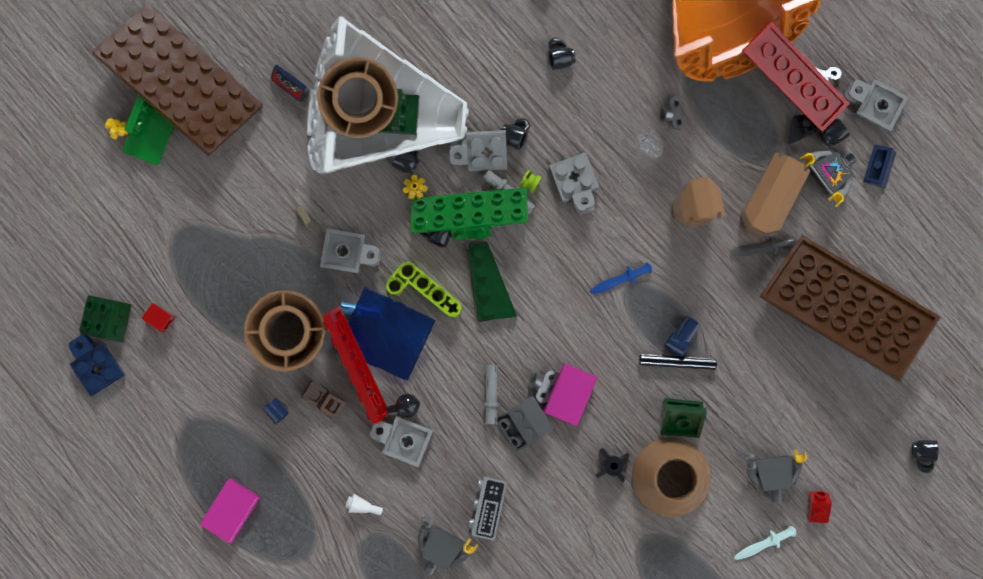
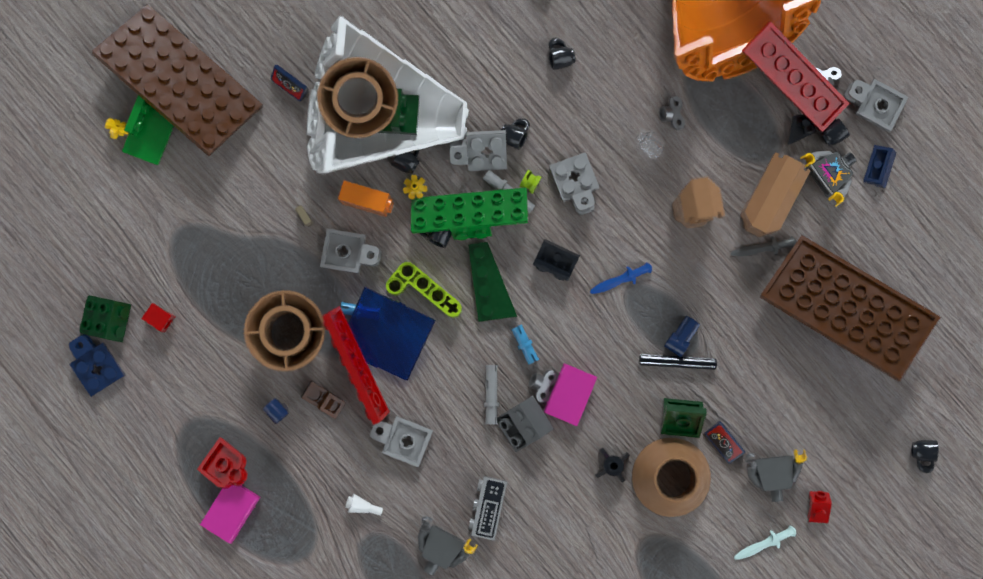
black piece [387,394,420,418] -> none
none -> red plate [197,437,247,489]
none -> orange brick [338,180,394,217]
none -> dark azure pin [511,324,539,365]
none -> black bracket [533,239,580,281]
none -> slope [704,421,745,464]

